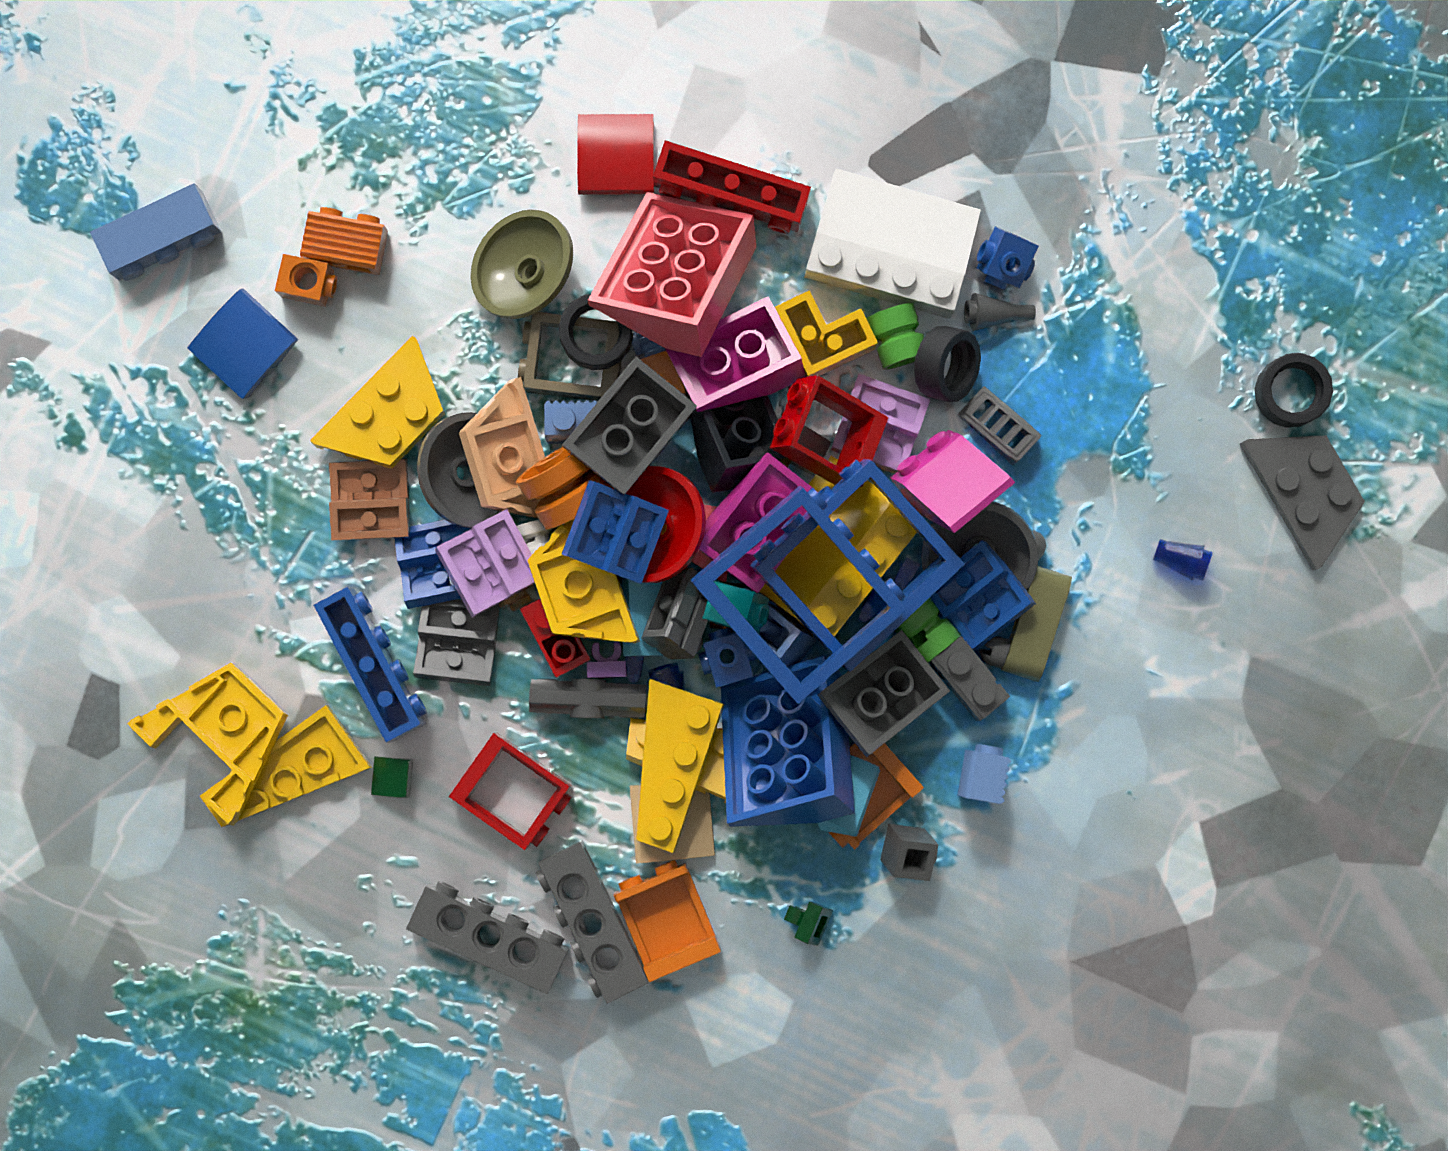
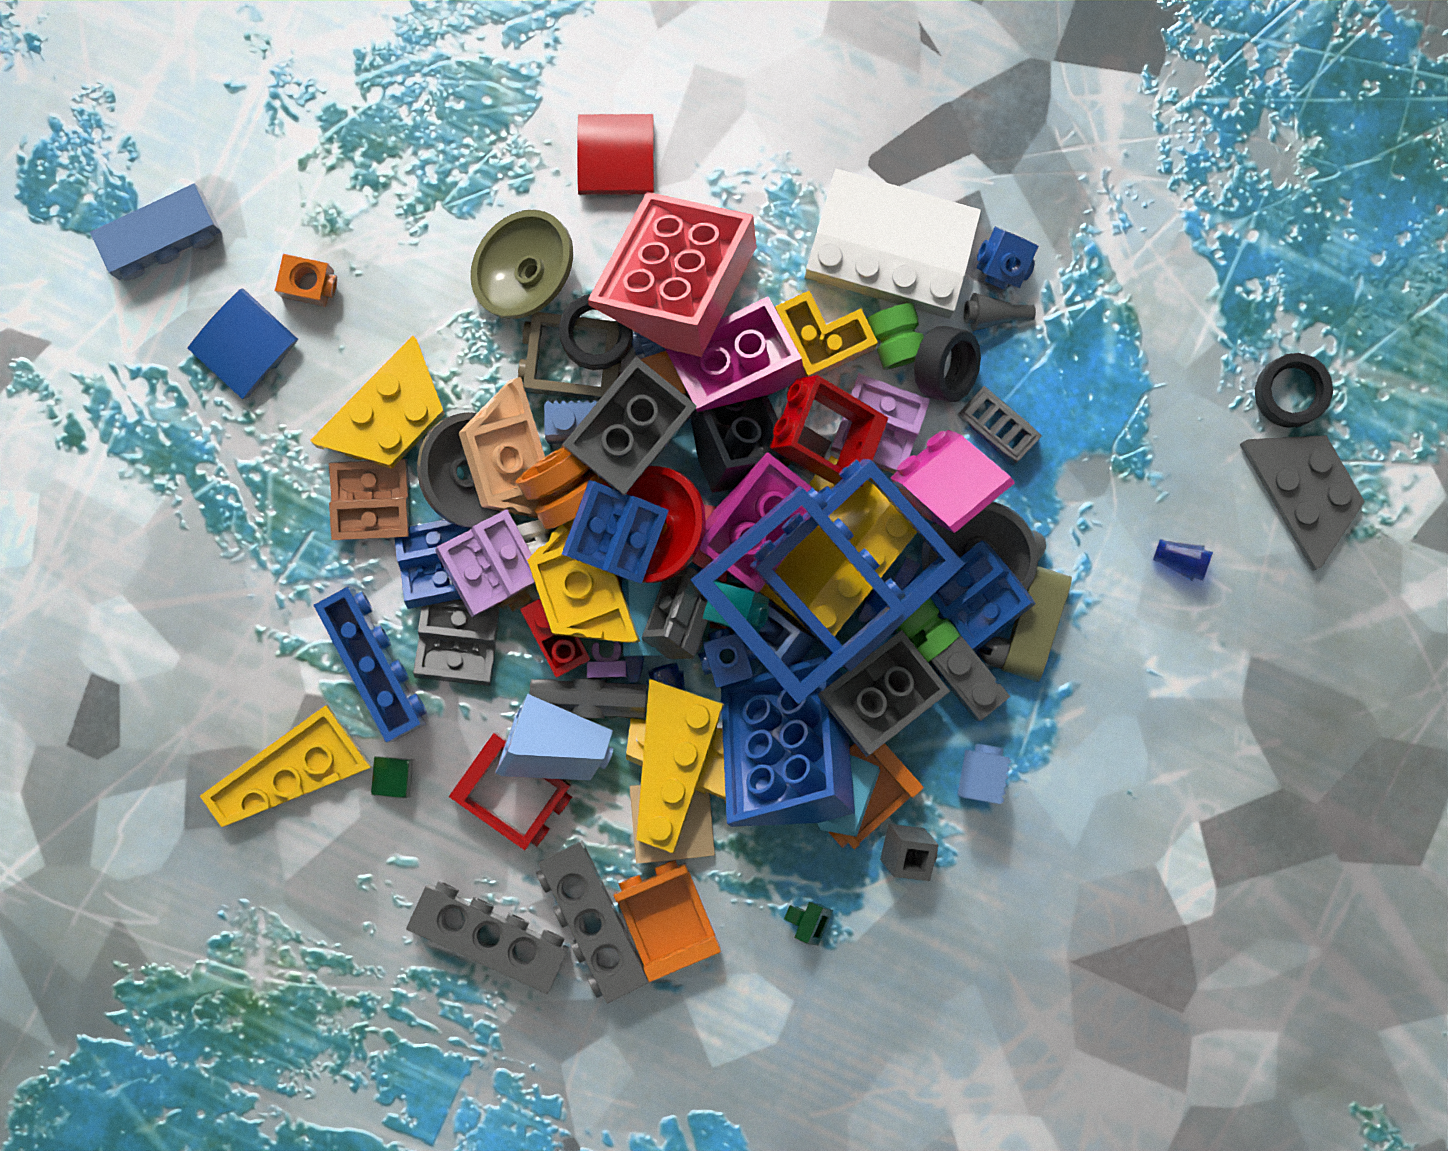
yellow wing [127,663,288,826] -> none
orange brick [300,207,388,275] -> none
red brick [653,140,811,234] -> none
none -> light blue slope [495,694,613,781]

